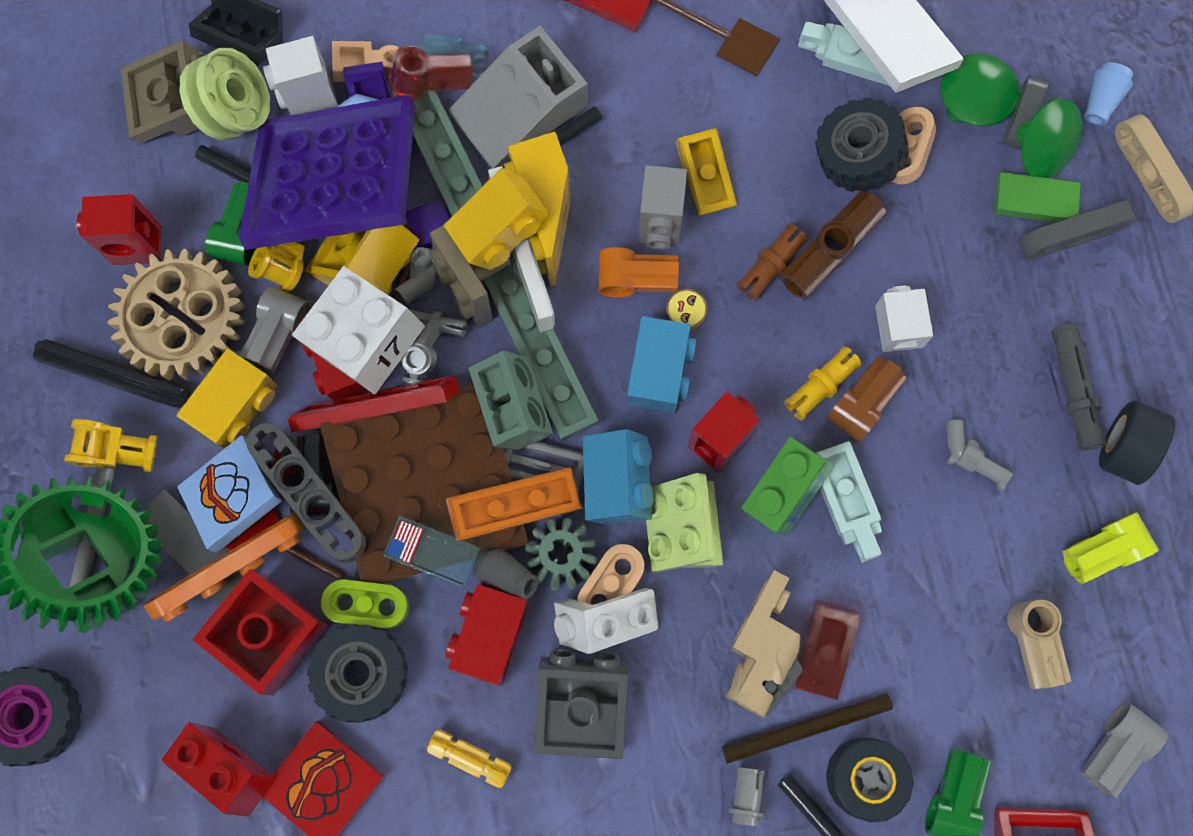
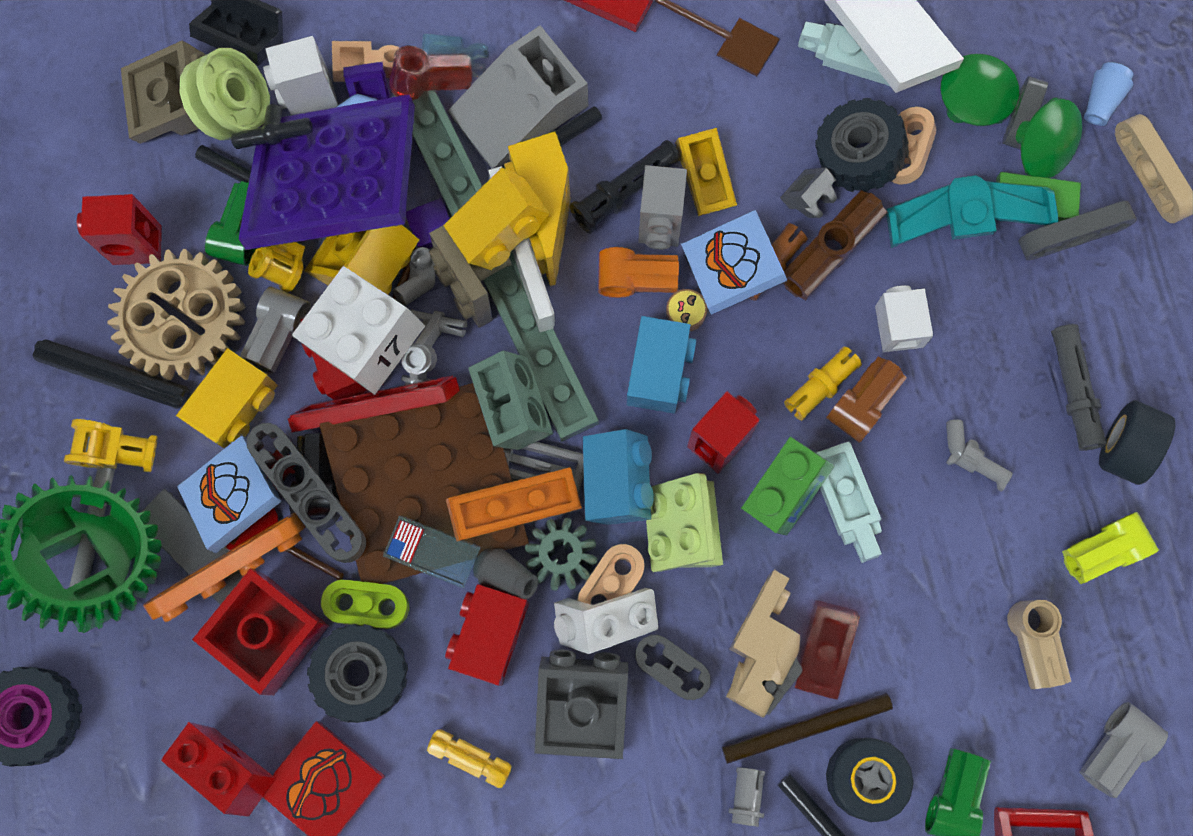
none -> black piece [231,104,313,149]
none -> black pin [569,140,681,234]
none -> dark grey beam [635,635,710,700]
none -> light blue tile [681,210,787,315]
none -> dark grey tile [780,168,837,218]
none -> teal plate [886,175,1058,248]

